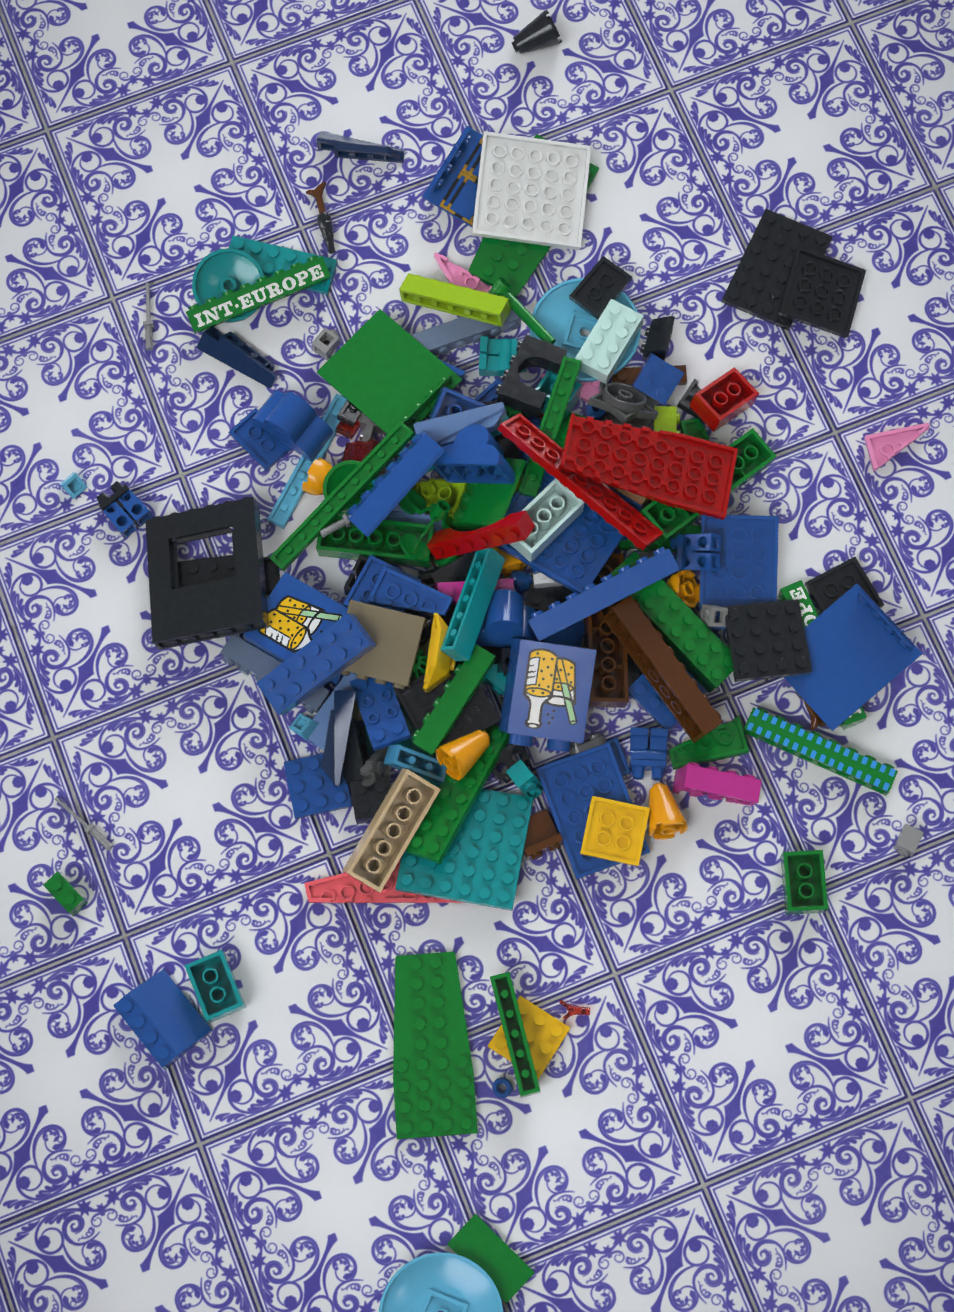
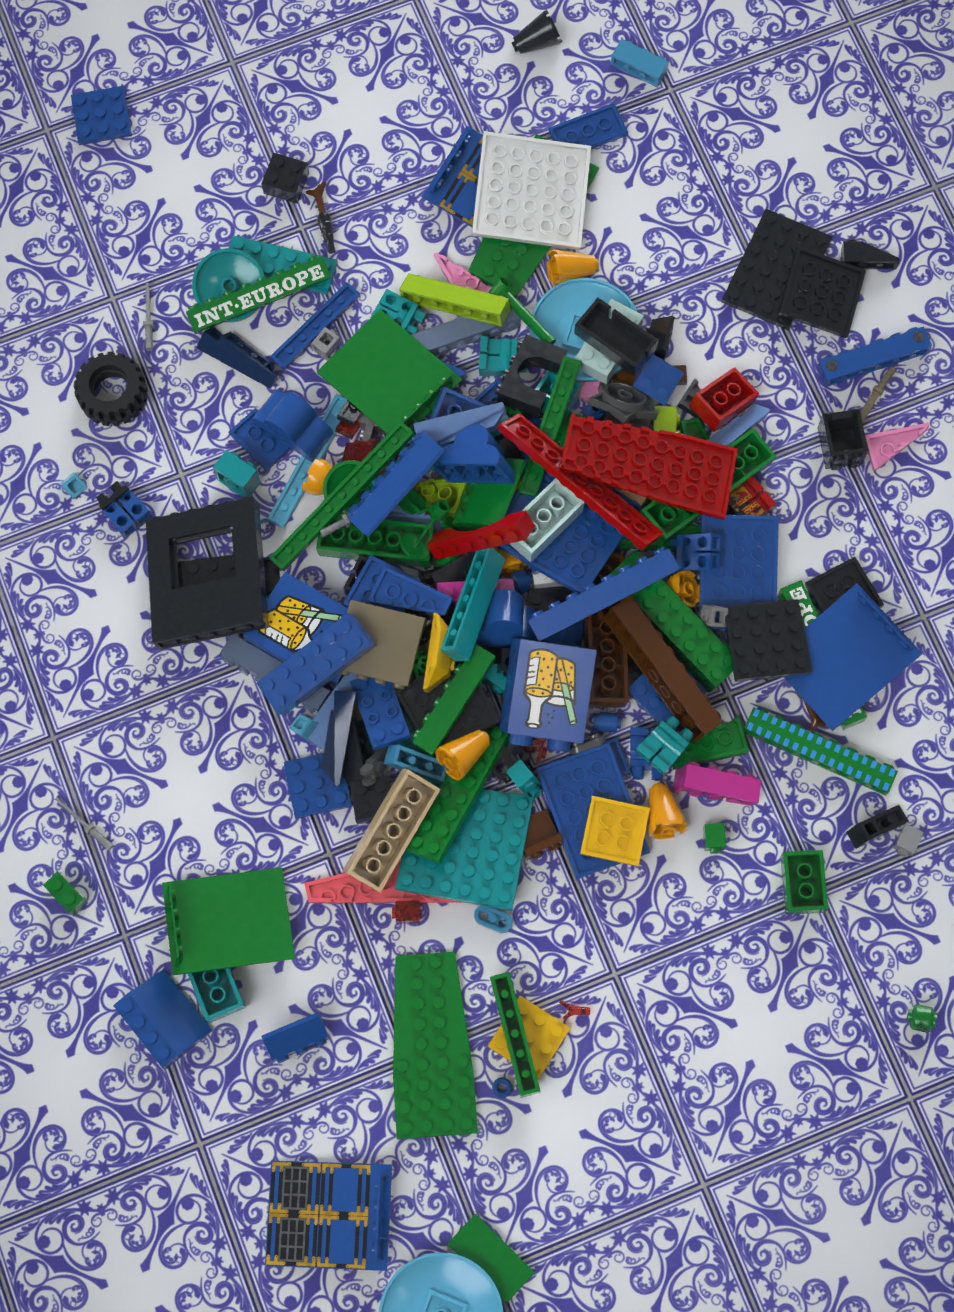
dark blue wedge [317,131,405,163] -> none
black plate [569,256,632,319] -> none
none -> blue plate [71,86,132,145]
none -> black tyre [74,352,148,426]
none -> green door [162,868,295,975]
none -> teal brick [213,450,261,497]
none -> black brick [261,153,309,204]
none -> blue slope [261,1012,330,1063]
none -> door [265,1161,393,1271]
none -> blue plate [270,282,360,371]
none -> teal hips [370,289,426,335]
none -> clear red brick [392,901,420,924]
none -> dark azure plate [474,906,512,933]
none -> clear red bracket [522,738,547,763]
none -> light orange cone [547,249,599,286]
none -> blue tile [548,103,628,149]
none -> black piece [574,297,658,376]
none -> blue brick [593,712,621,732]
none -> dark azure brick [611,39,669,87]
none -> teal hips [635,716,694,776]
none -> green brick [703,823,726,854]
none -> medium blue wedge [707,403,771,446]
none -> red hips [726,476,776,516]
none -> blue piece [817,326,932,387]
none -> black container [817,407,868,470]
none -> black slope [841,239,900,269]
none -> black slope [846,805,909,849]
none -> dark tan sword [860,366,896,423]
none -> green head [906,1004,937,1033]

